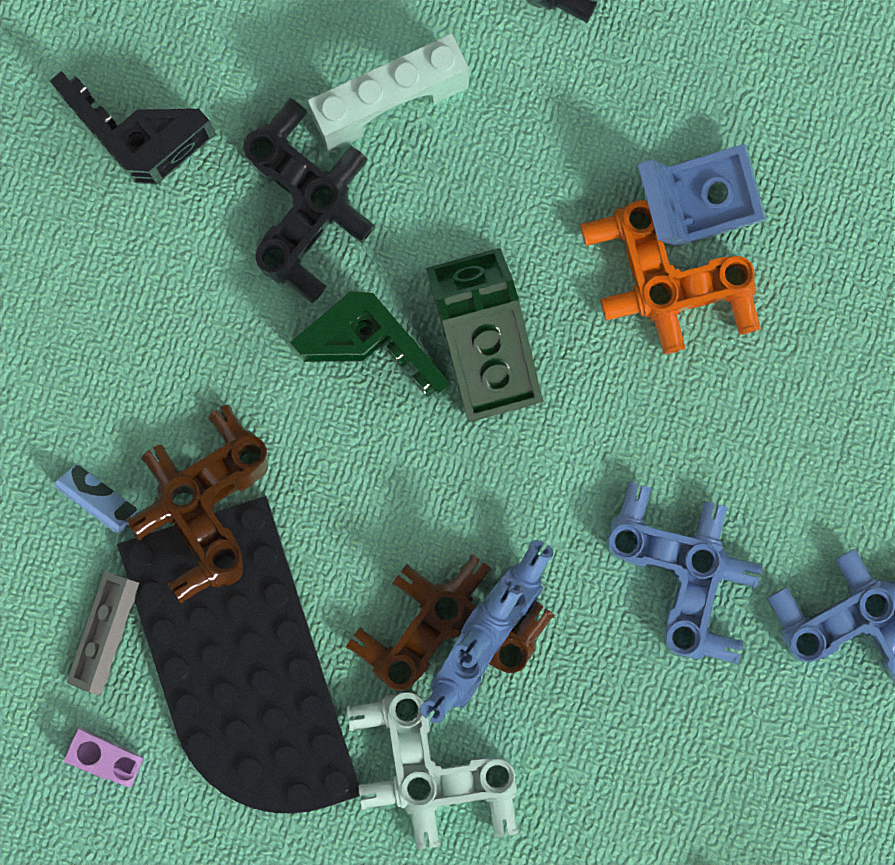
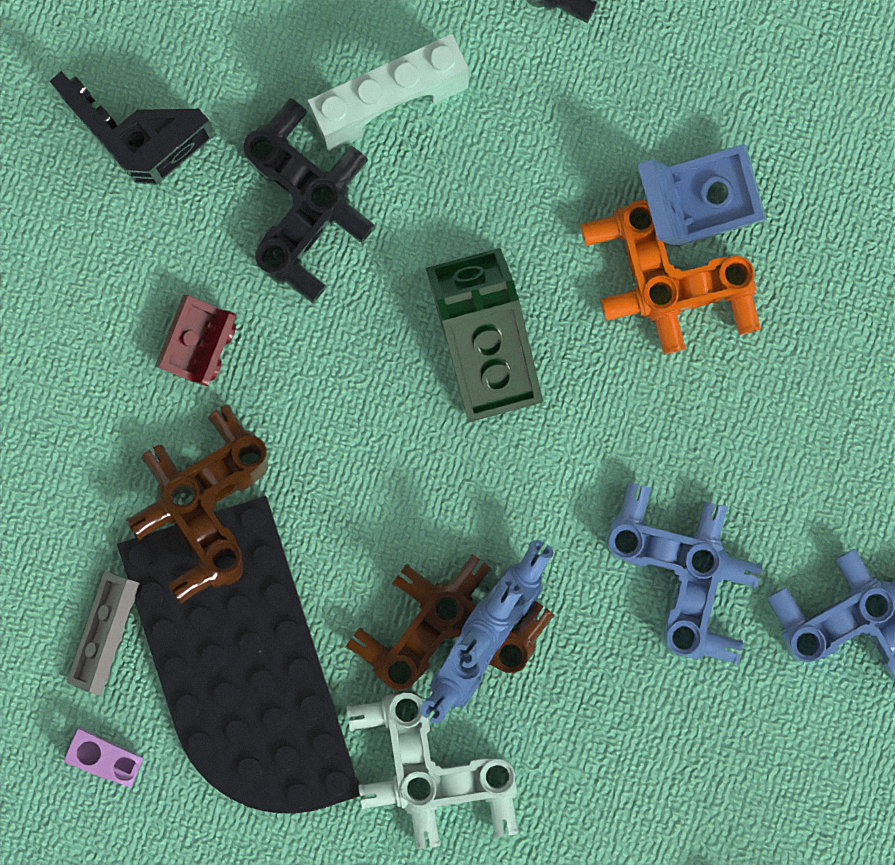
light blue slope [54,465,137,533] -> none
dark green bracket [290,291,451,400] -> none
none -> bracket [155,294,236,386]

